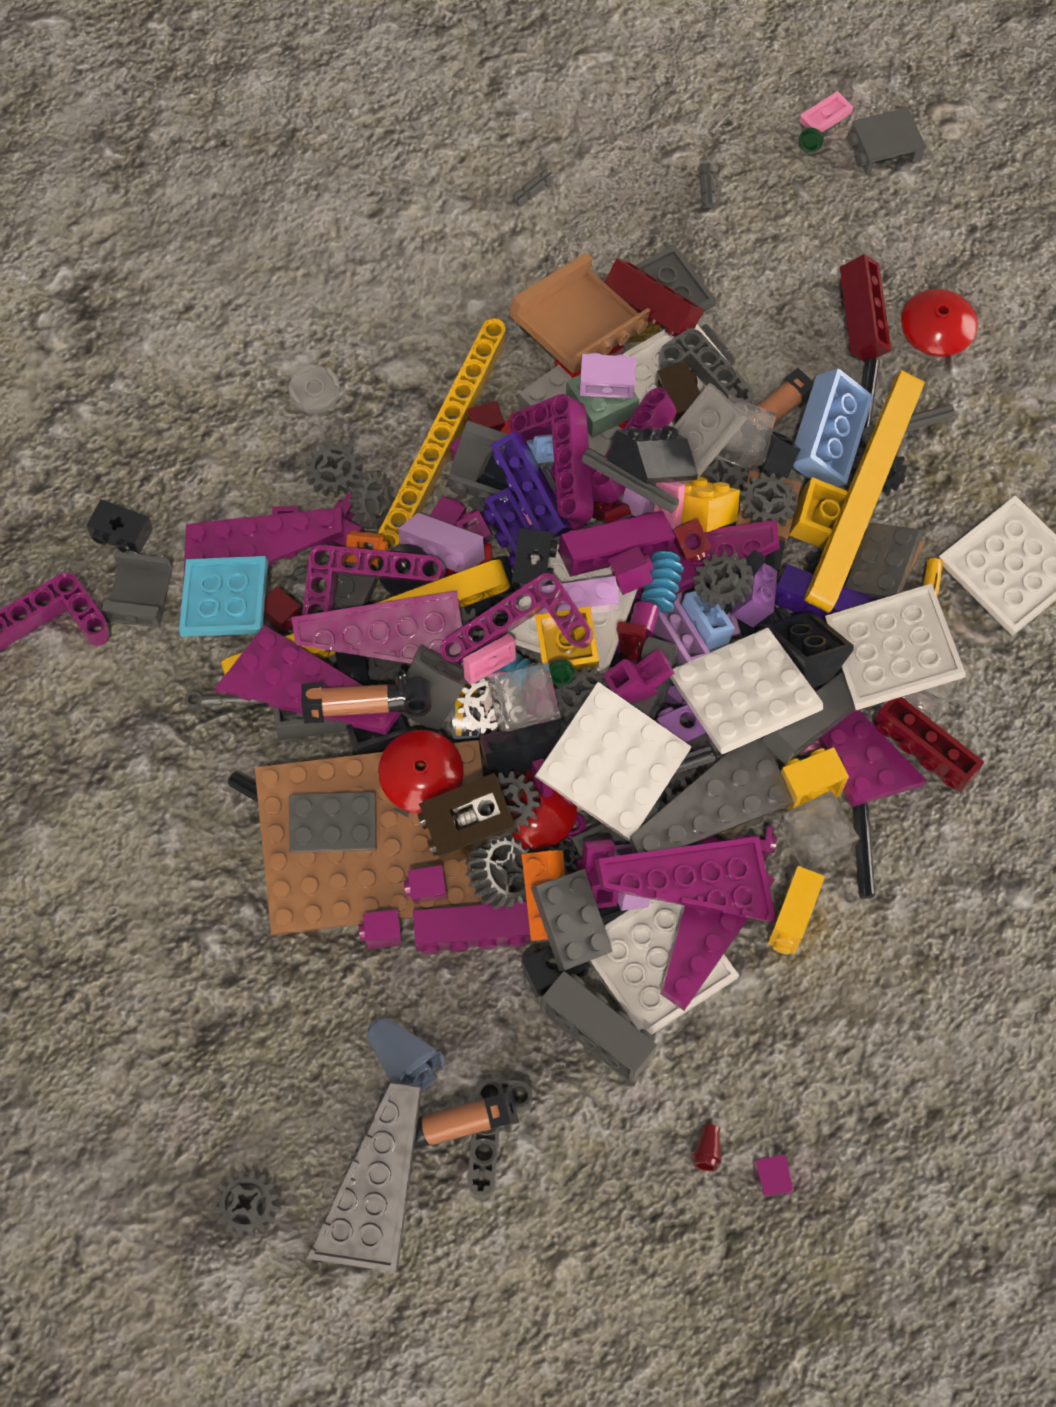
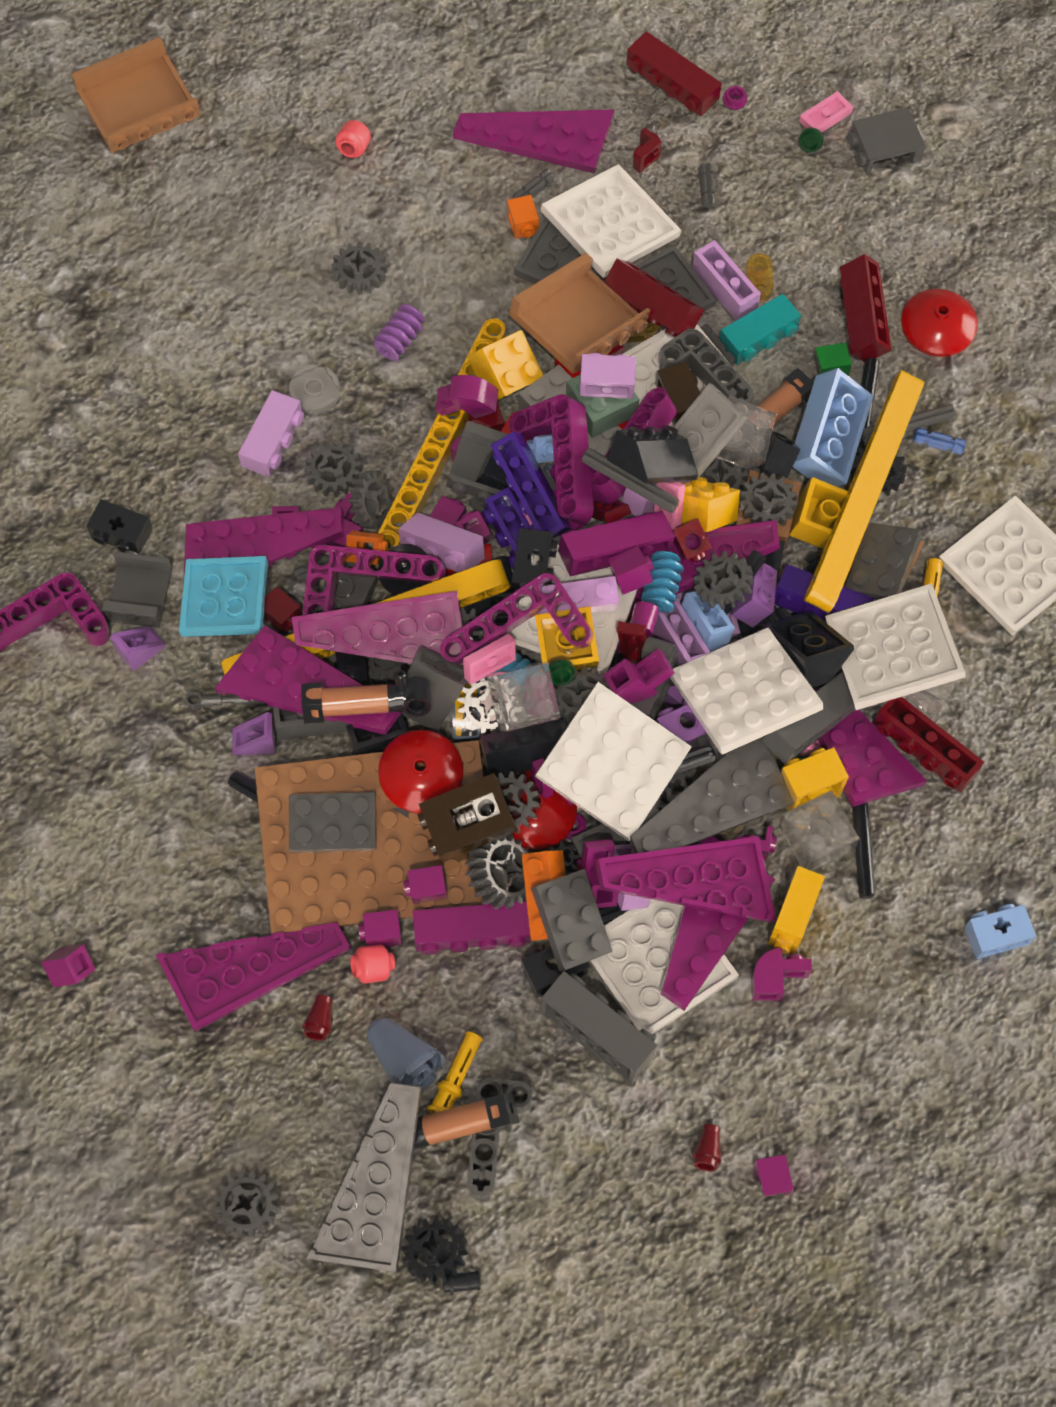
none -> magenta panel [41,944,95,987]
none -> medium nougat panel [71,37,200,153]
none -> medium lavender slope [110,626,166,672]
none -> magenta wing [155,922,351,1032]
none -> medium lavender slope [232,712,276,755]
none -> lavender brick [238,390,304,477]
none -> dark red cone [302,995,333,1041]
none -> dark grey gear [331,241,387,295]
none -> coral head [335,120,371,158]
none -> coral head [350,944,395,984]
none -> medium lavender piece [374,304,425,362]
none -> black gear [401,1216,469,1285]
none -> yellow pin [426,1031,483,1114]
none -> magenta brick [435,375,498,419]
none -> black pin [442,1270,481,1296]
none -> magenta wing [453,109,615,174]
none -> yellow brick [467,330,543,400]
none -> orange brick [507,195,539,239]
none -> dark grey plate [514,217,581,284]
none -> white plate [540,164,681,278]
none -> dark red brick [626,31,722,116]
none -> dark red bracket [633,128,662,173]
none -> lavender brick [692,240,761,321]
none -> teal brick [719,294,801,365]
none -> magenta plate [723,86,747,110]
none -> clear yellow plate [746,253,774,302]
none -> magenta brick [751,948,812,1001]
none -> green panel [815,342,852,376]
none -> axle [914,427,966,455]
none -> light blue brick [964,904,1036,959]

